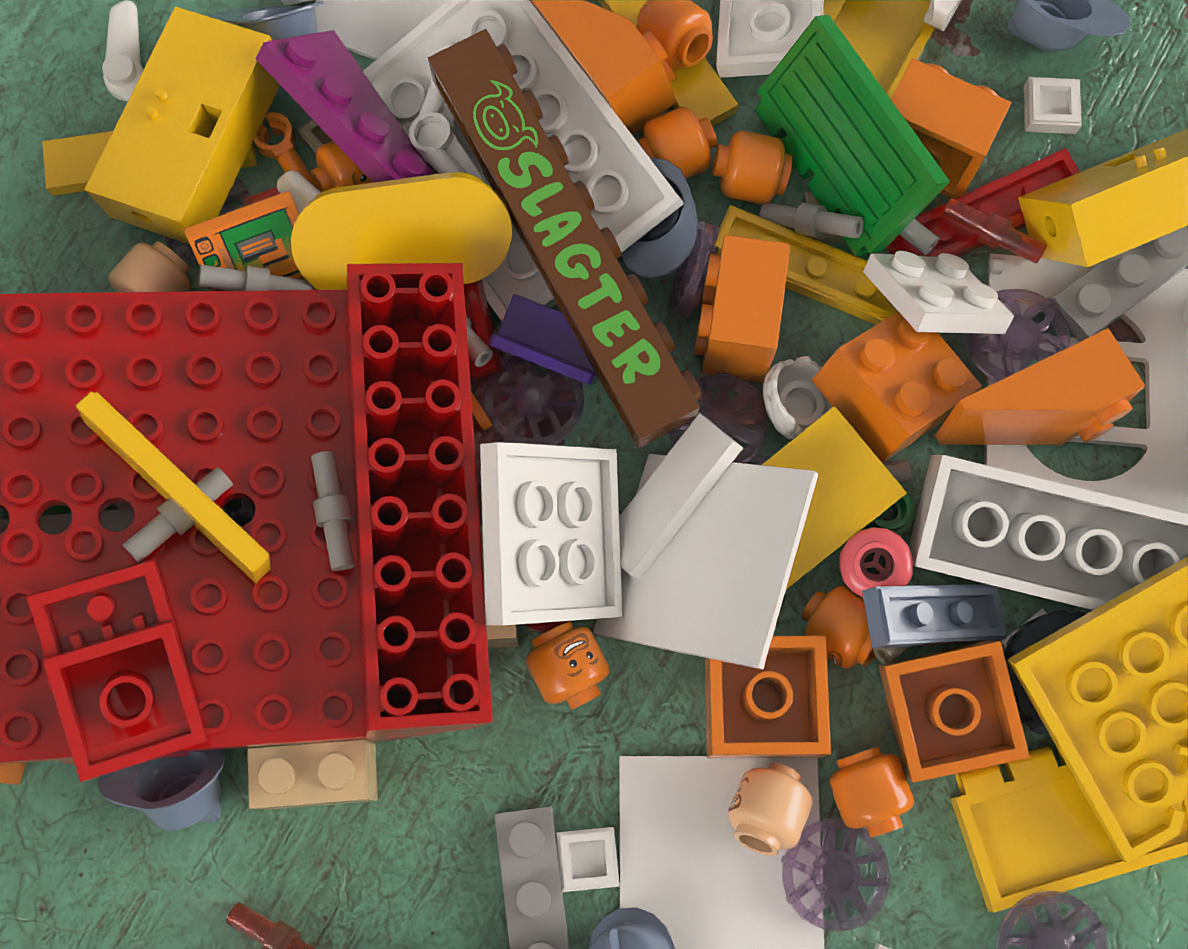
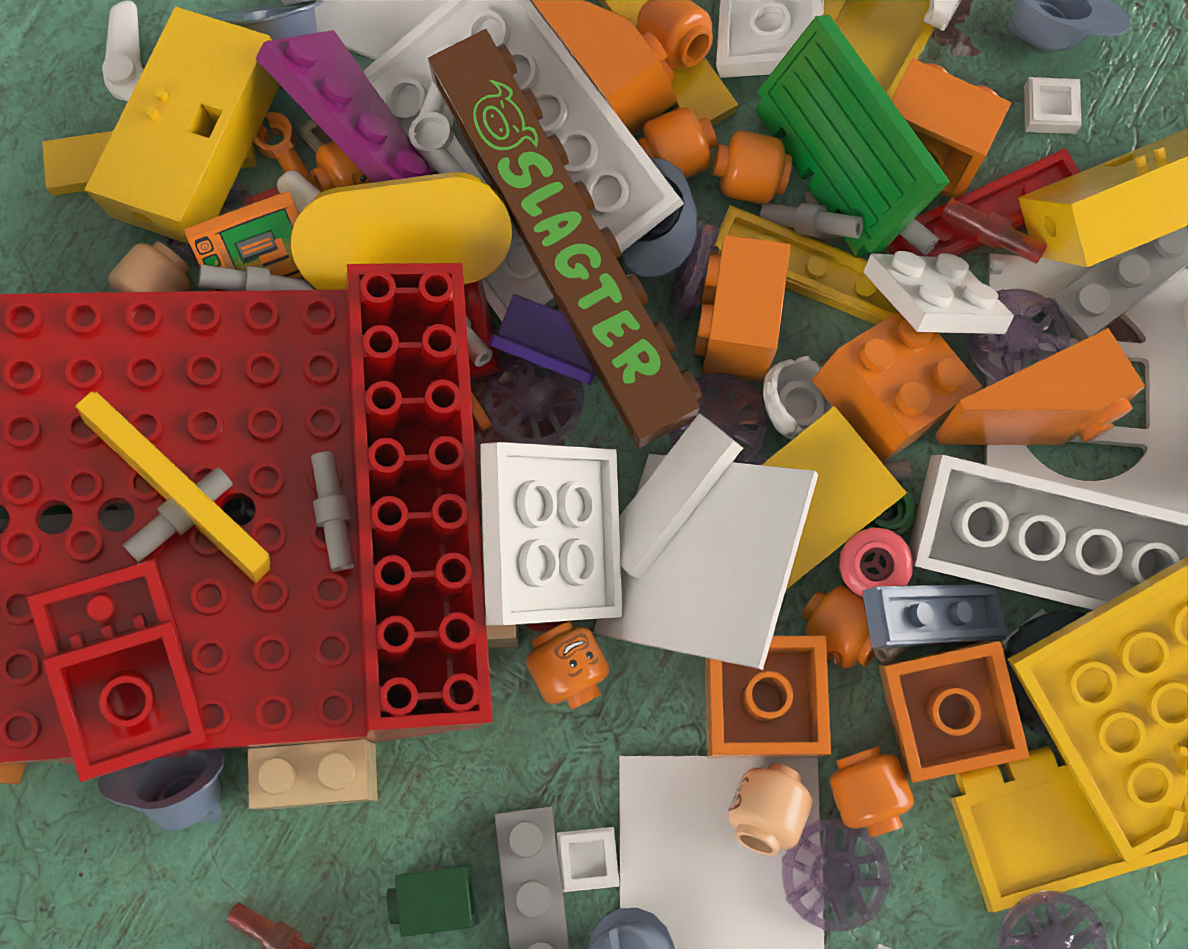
none -> dark green brick [387,865,477,937]

